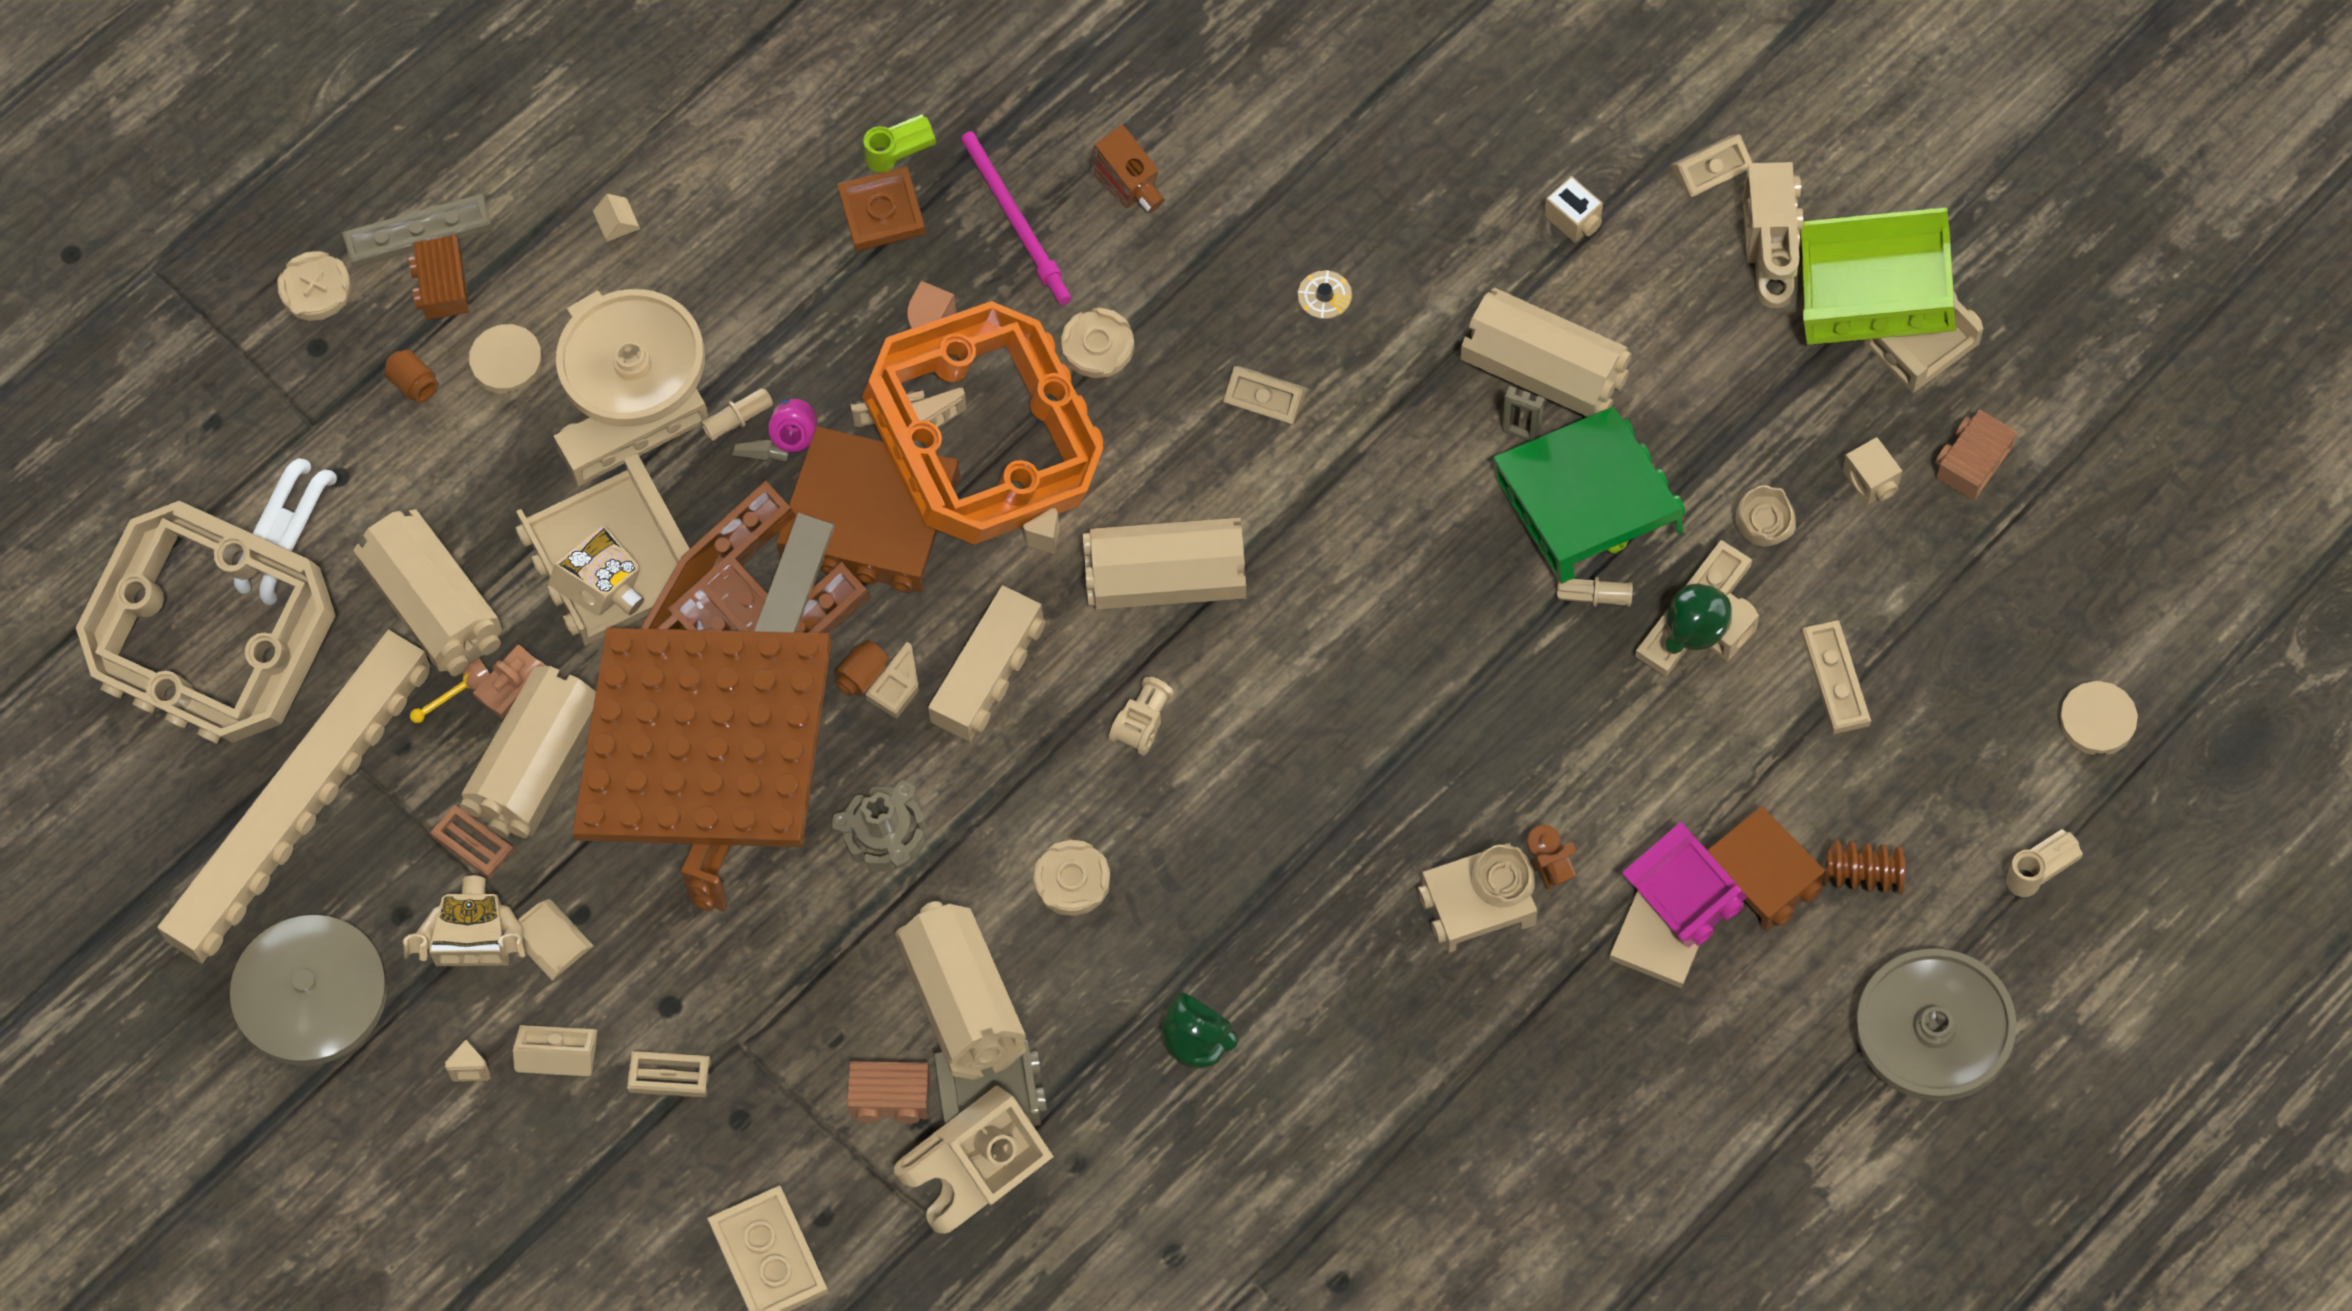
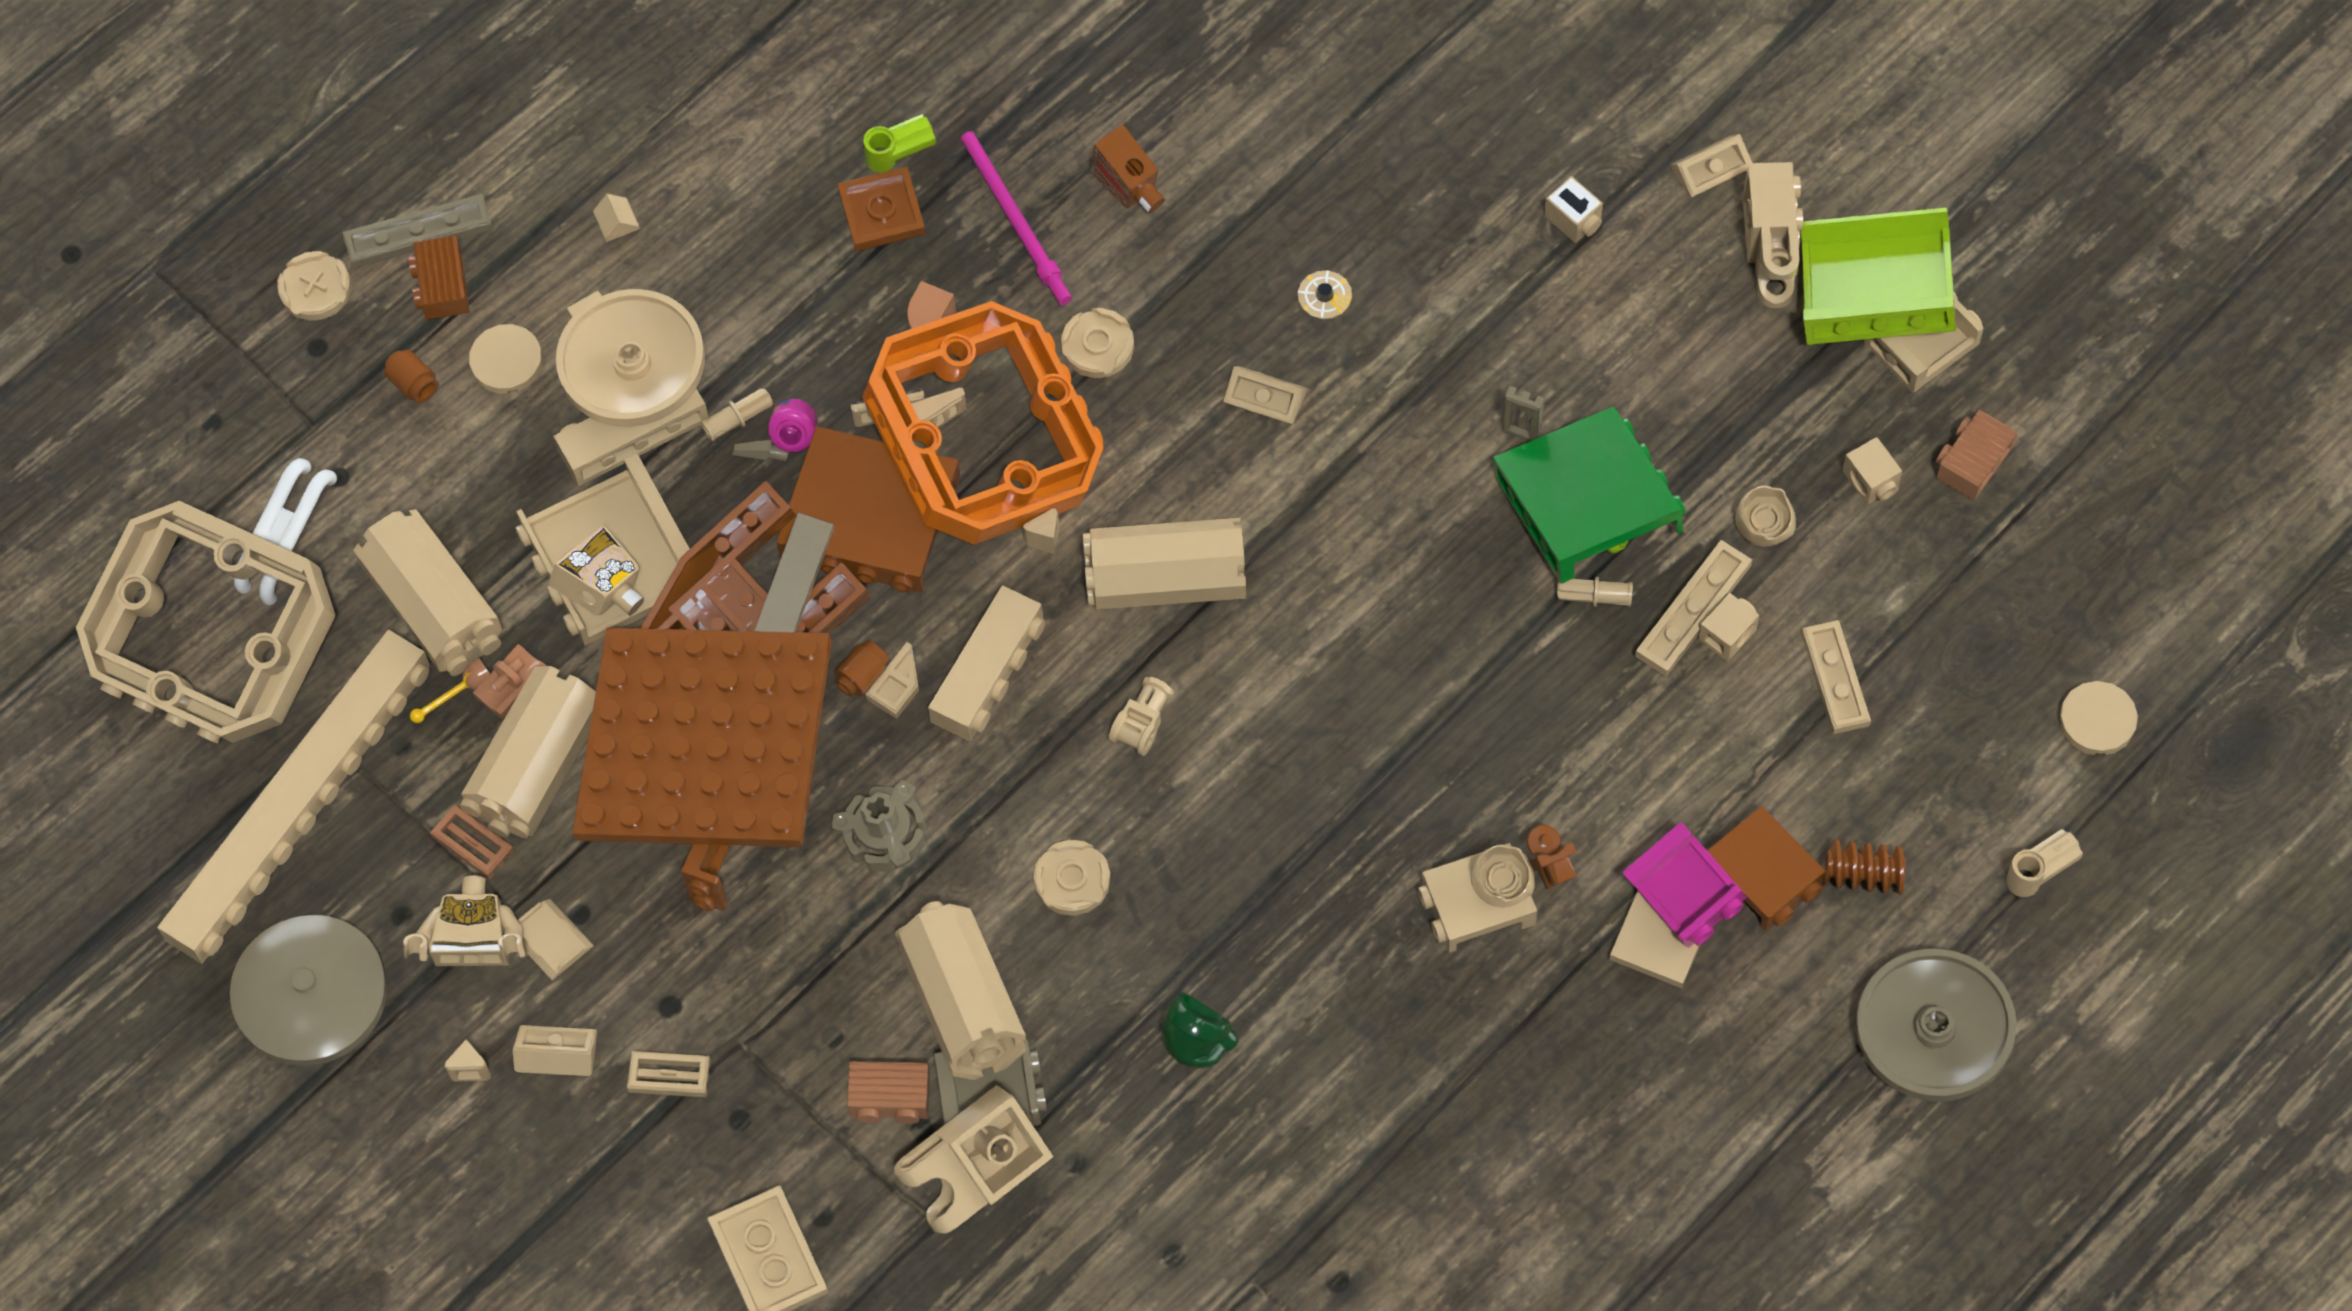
tan brick [1461,288,1632,417] -> none
dark green piece [1664,583,1732,654] -> none

